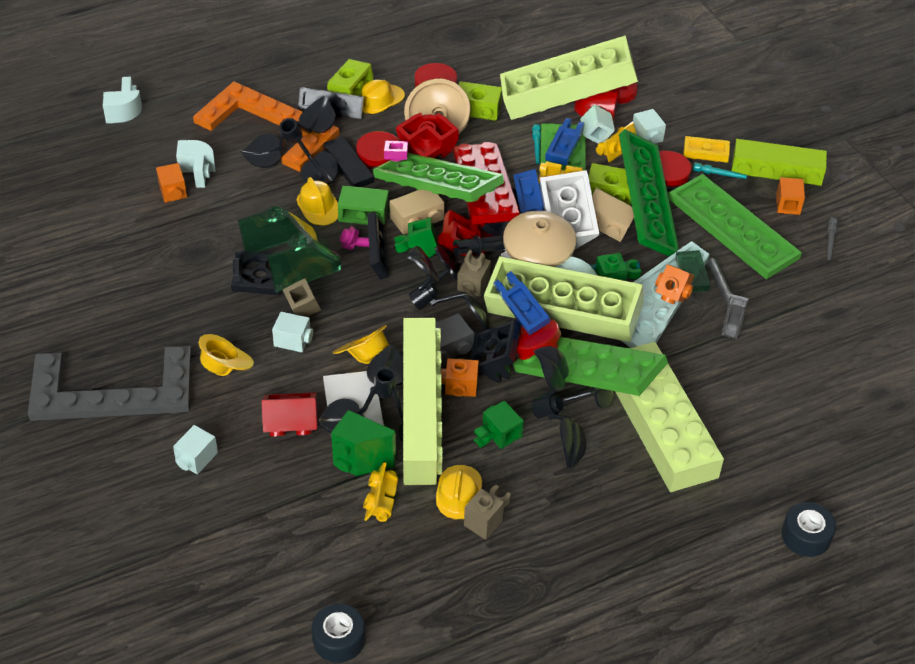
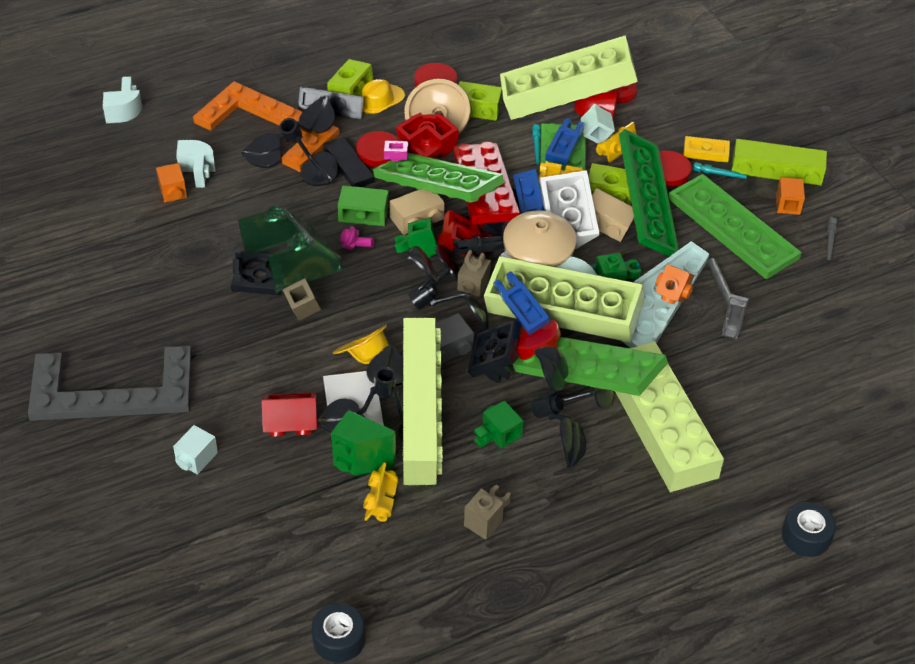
yellow piece [198,334,254,376] -> none
light aqua brick [272,312,313,353] -> none
yellow piece [296,177,338,226] -> none
black tile [367,211,389,280] -> none
yellow piece [436,465,482,519] -> none
orange brick [441,358,478,397] -> none
light aqua brick [633,109,666,144] -> none
clear green tile [675,250,710,292] -> none

